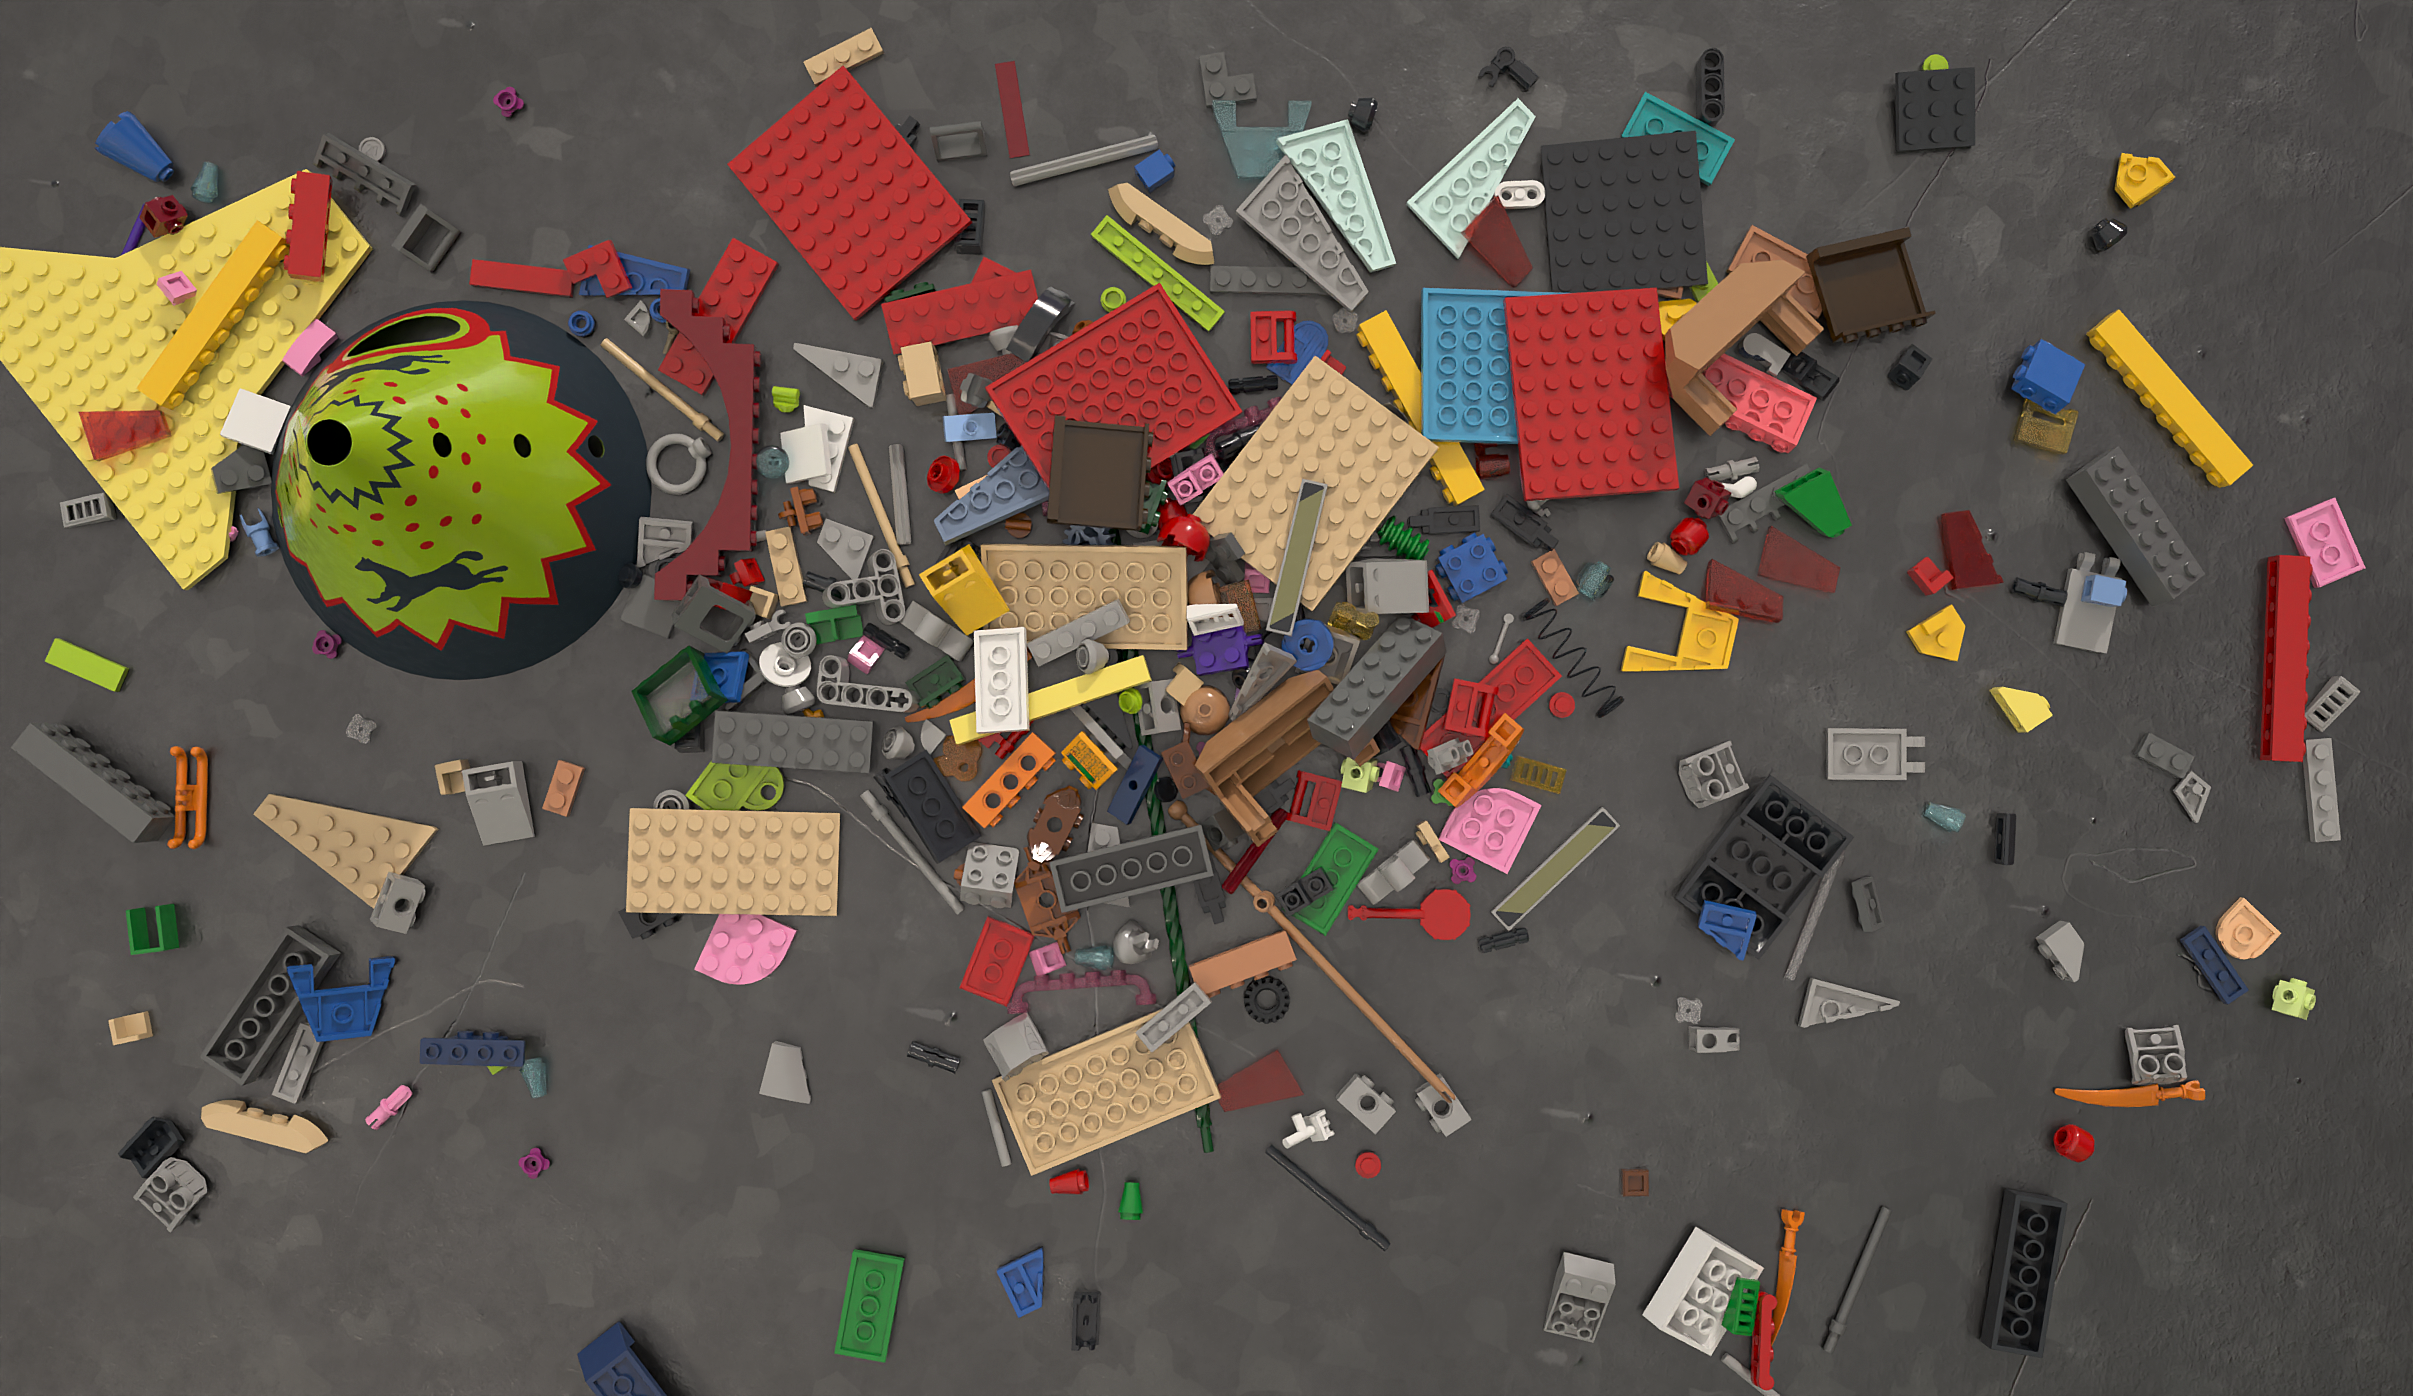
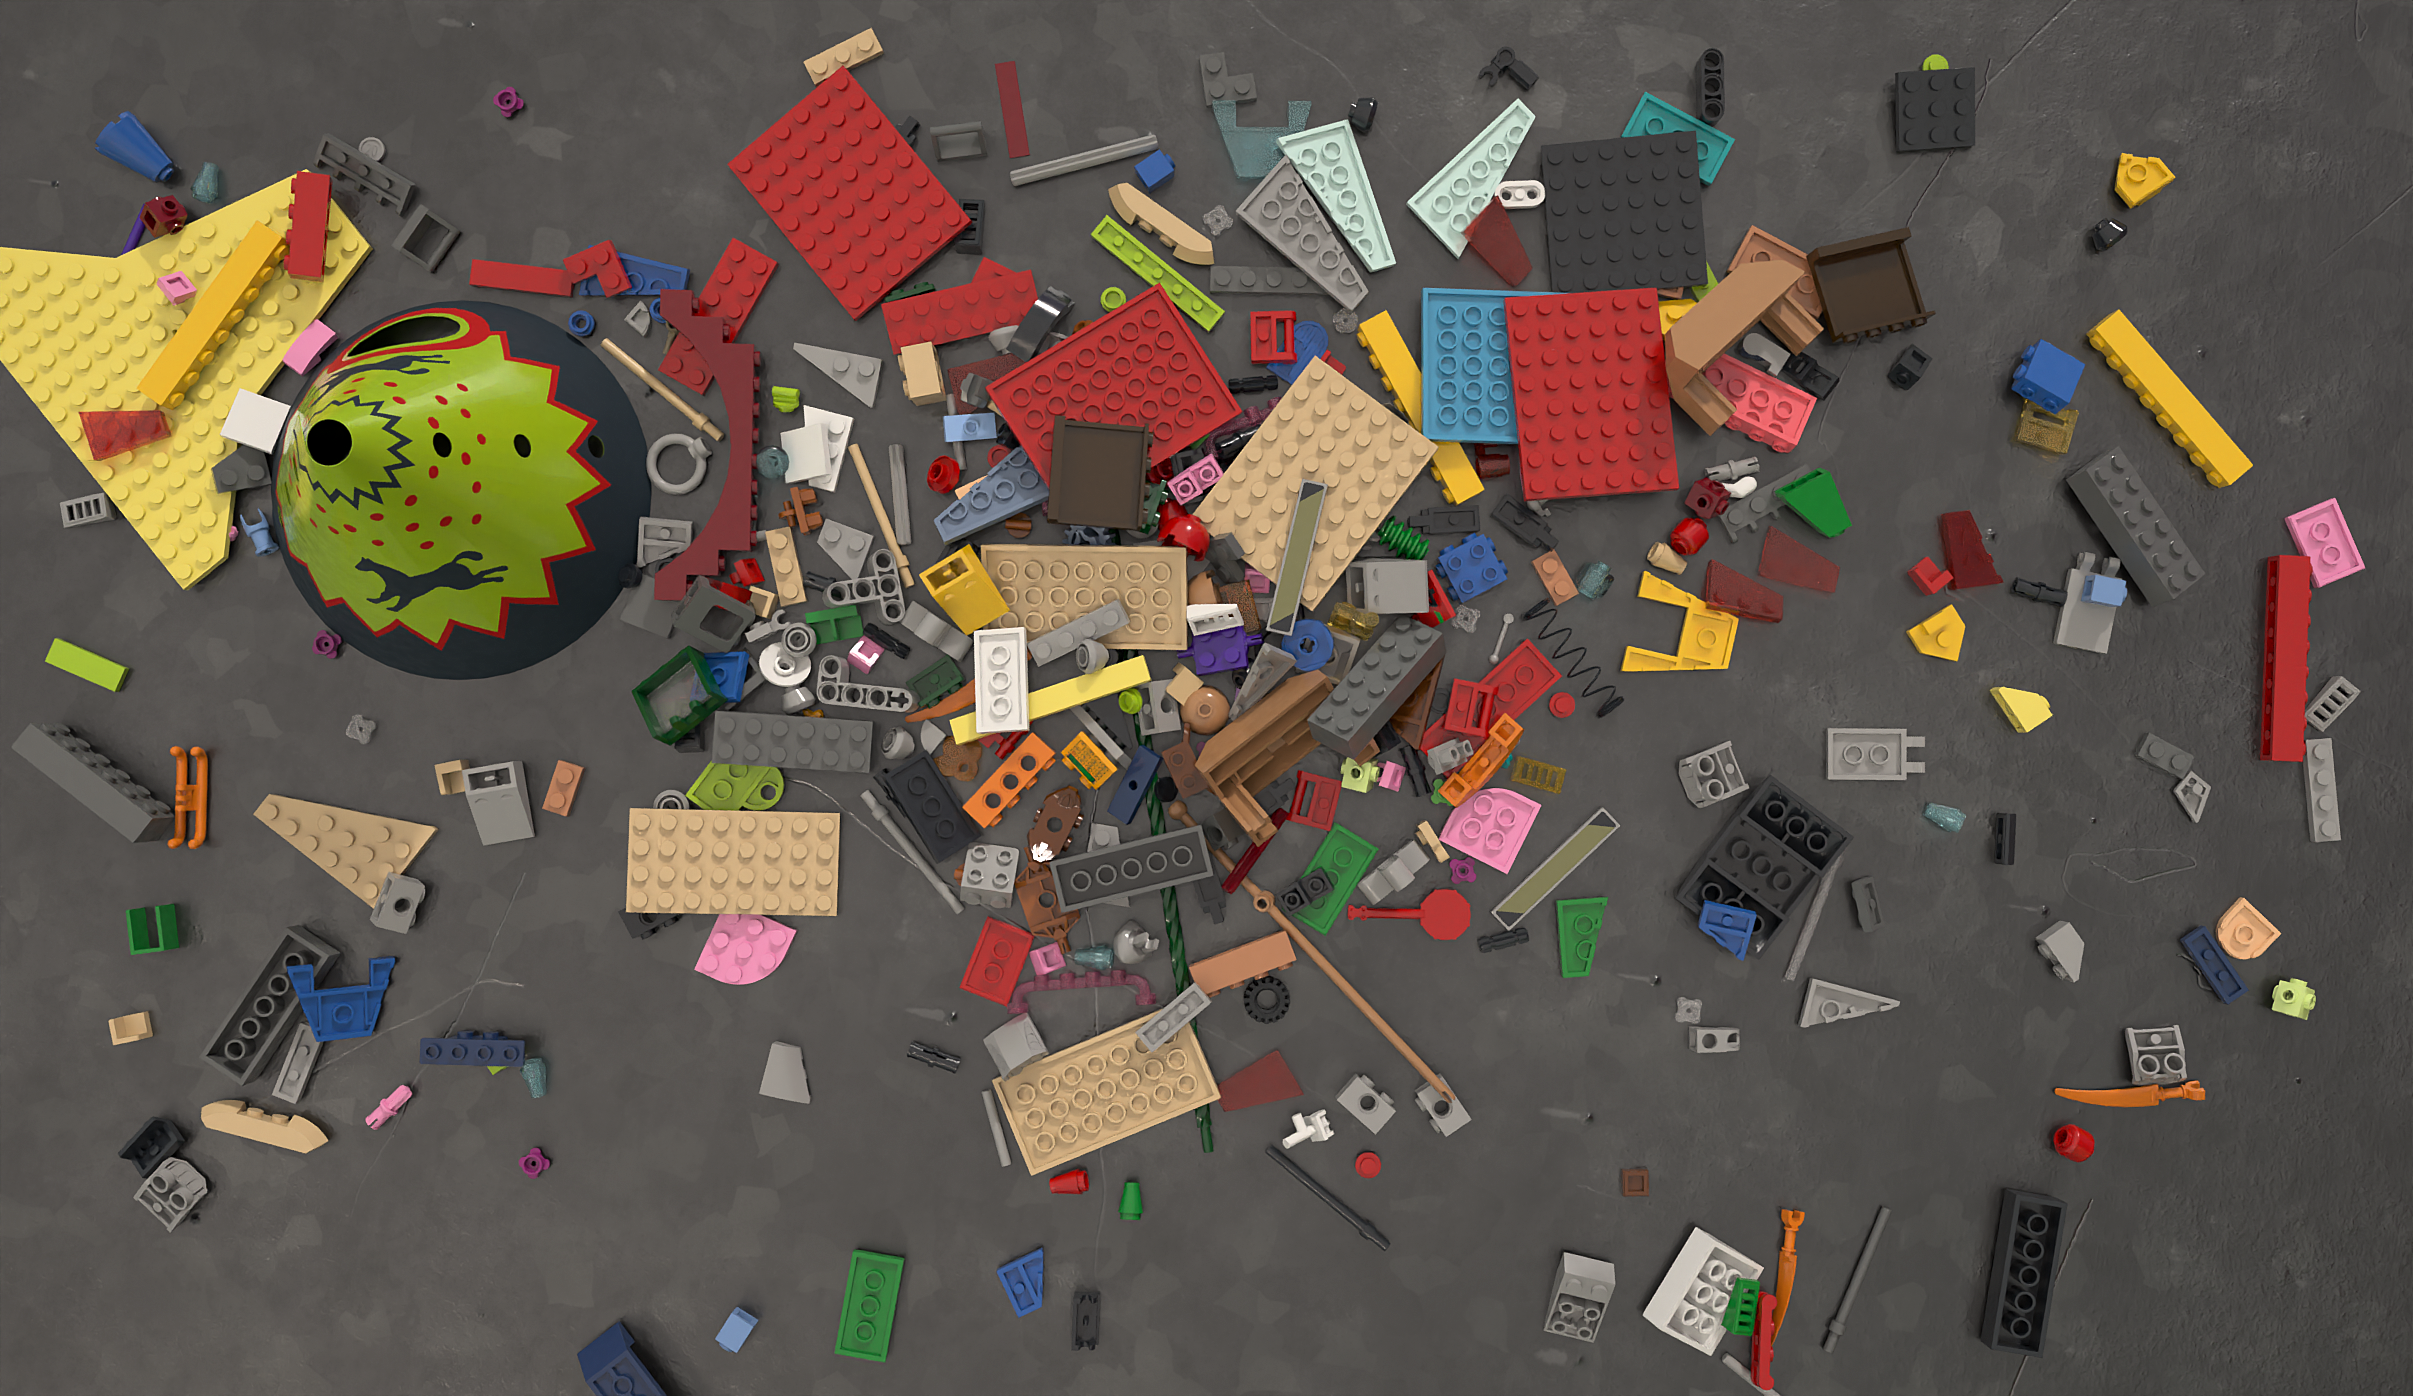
none -> medium blue brick [715,1307,758,1353]
none -> green wing [1556,897,1608,978]

